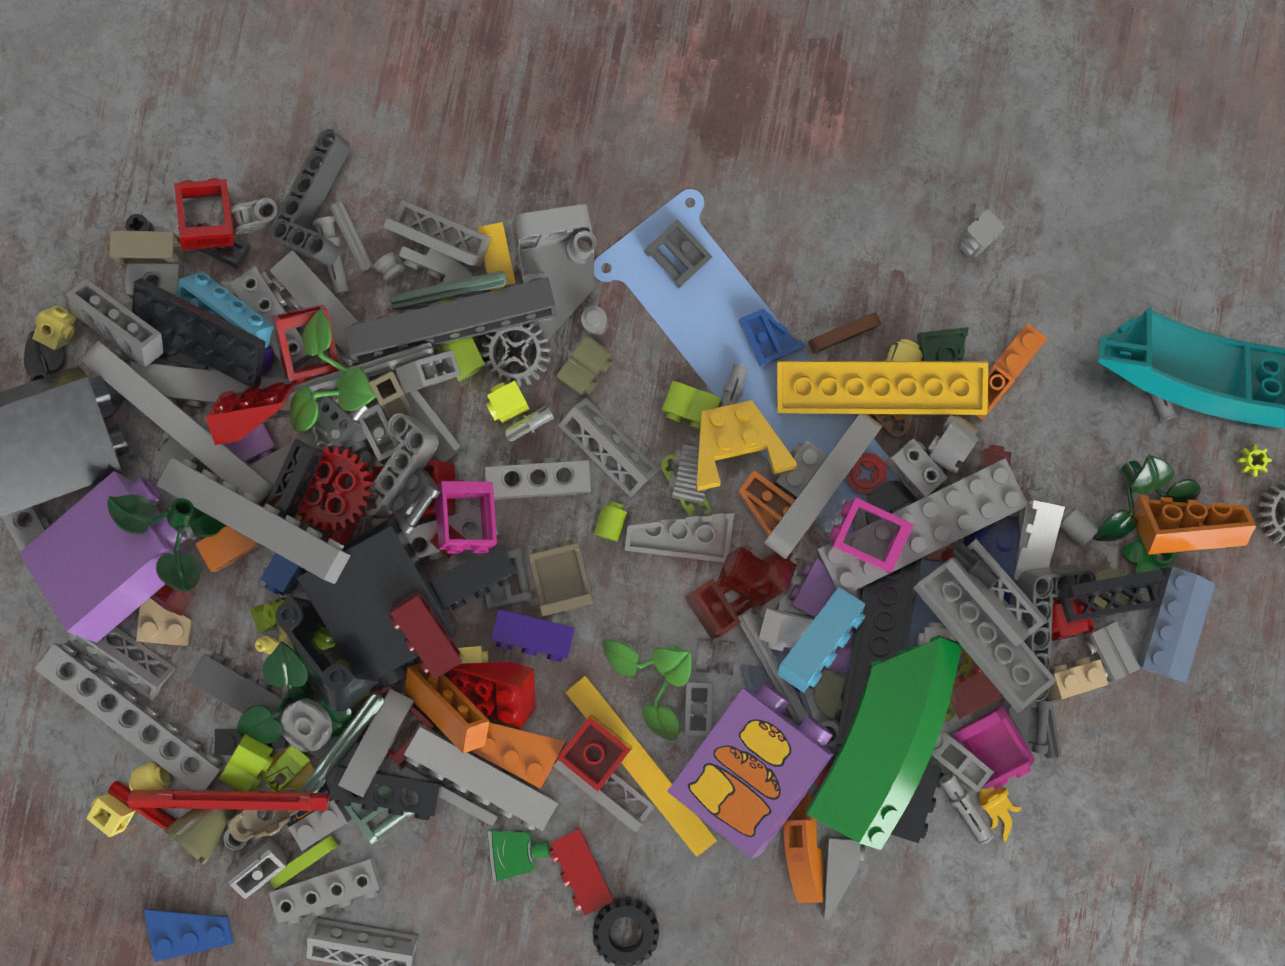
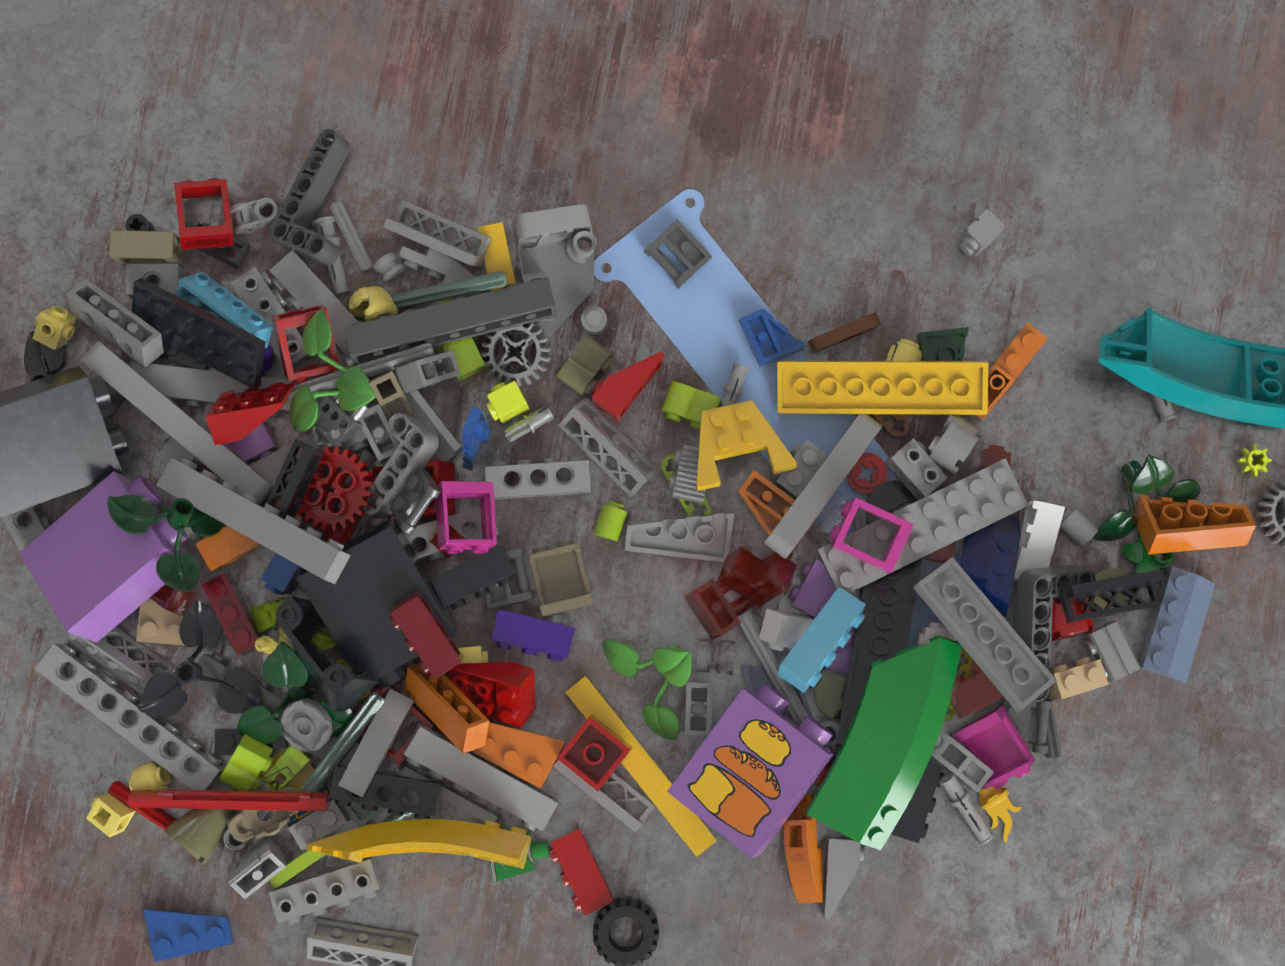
light grey fence [945,539,1048,647] -> none
pearl dark grey axle [952,543,1001,590] -> none
none -> black plant [138,600,261,716]
none -> dark red brick [201,573,263,655]
none -> yellow slope [306,819,531,869]
none -> light yellow hair [349,286,398,322]
none -> blue wing [462,407,493,471]
none -> red slope [591,351,665,423]

